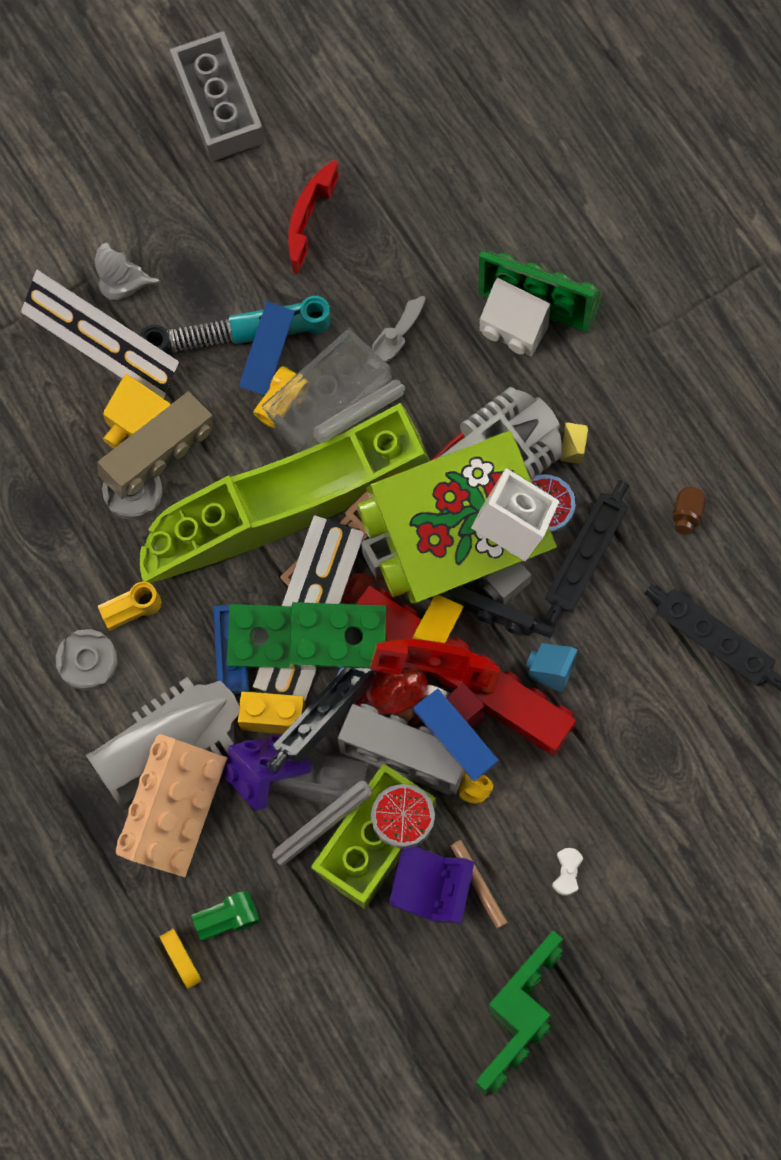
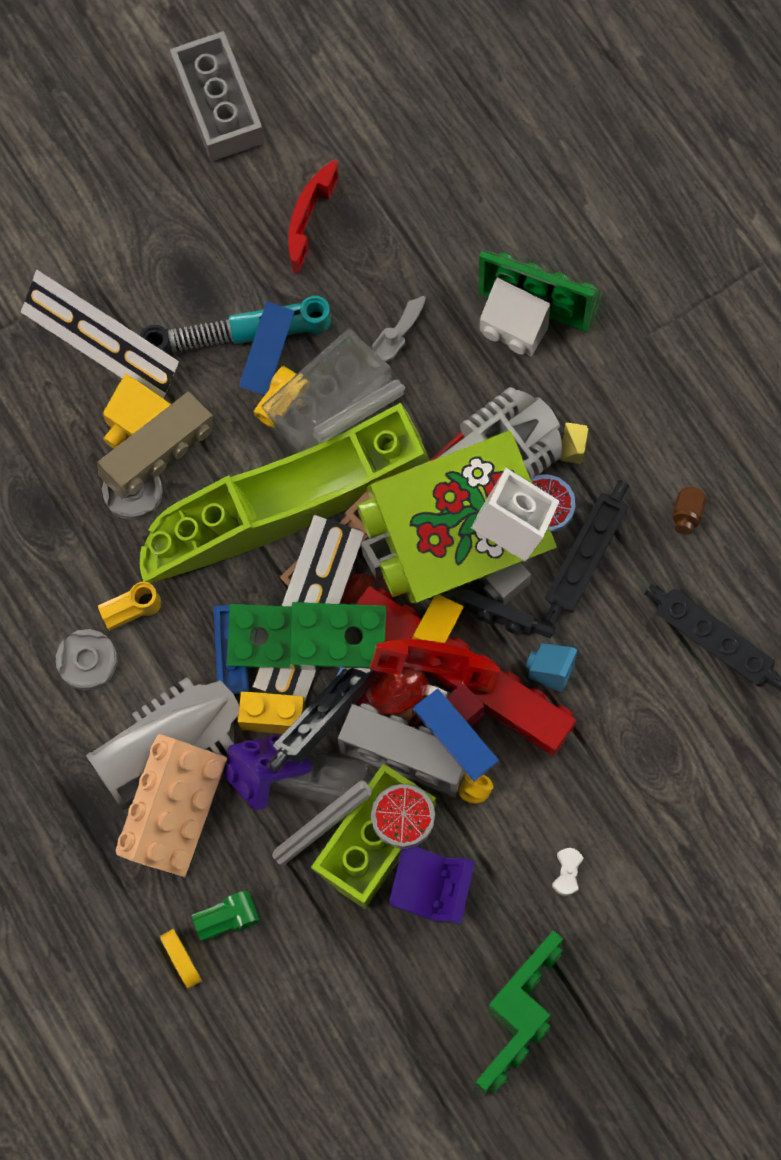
light grey hair [95,243,160,301] -> none
medium nougat bar [450,840,508,929] -> none

